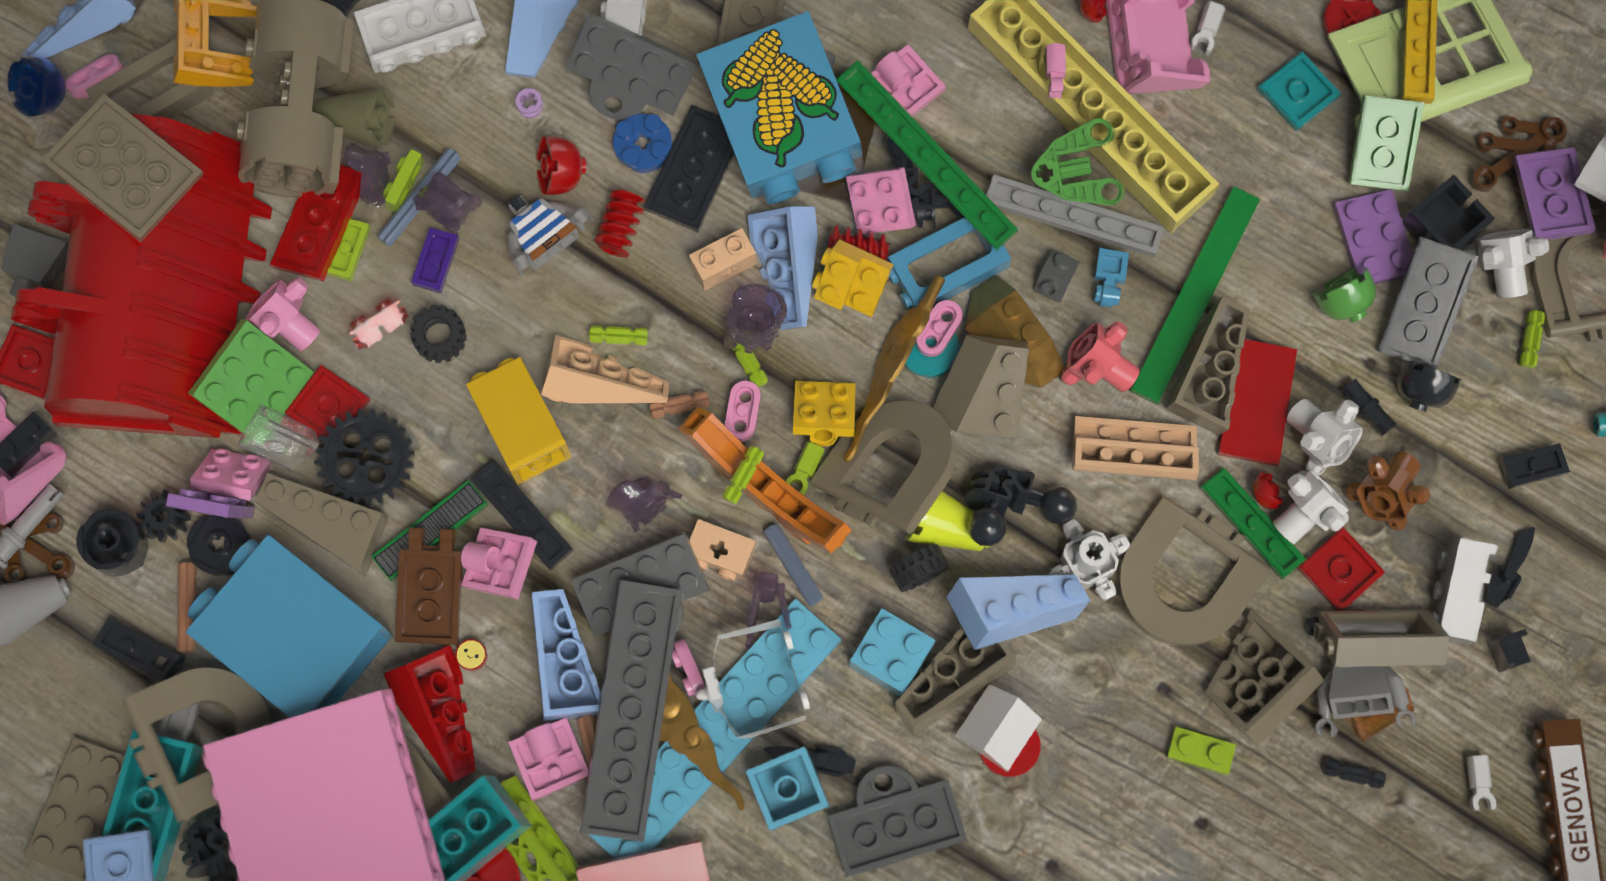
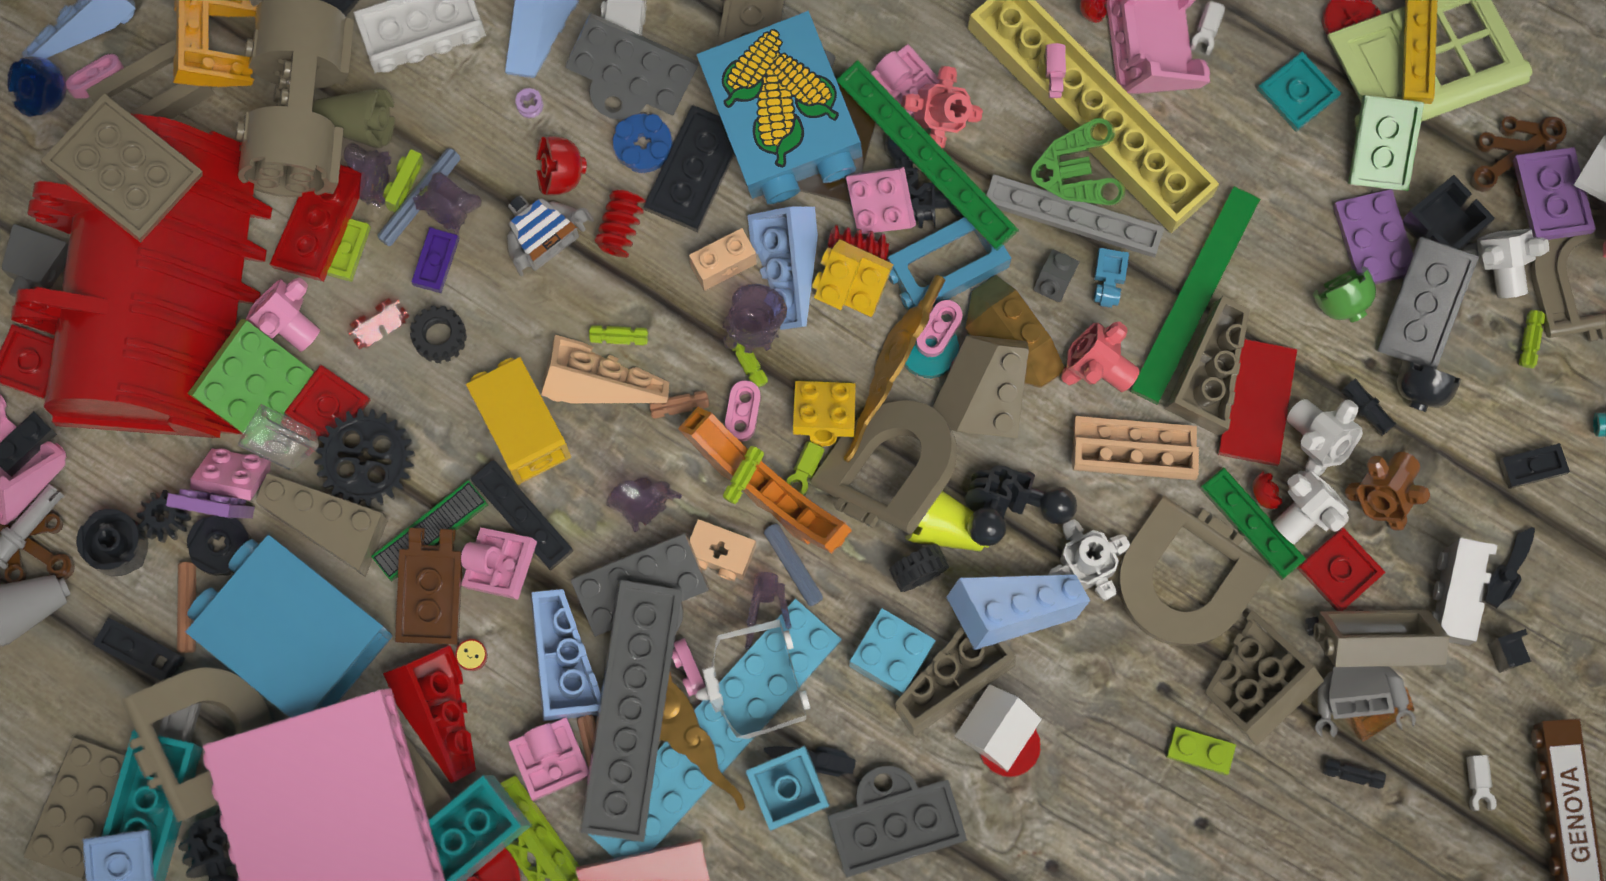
none -> coral piece [901,66,983,149]

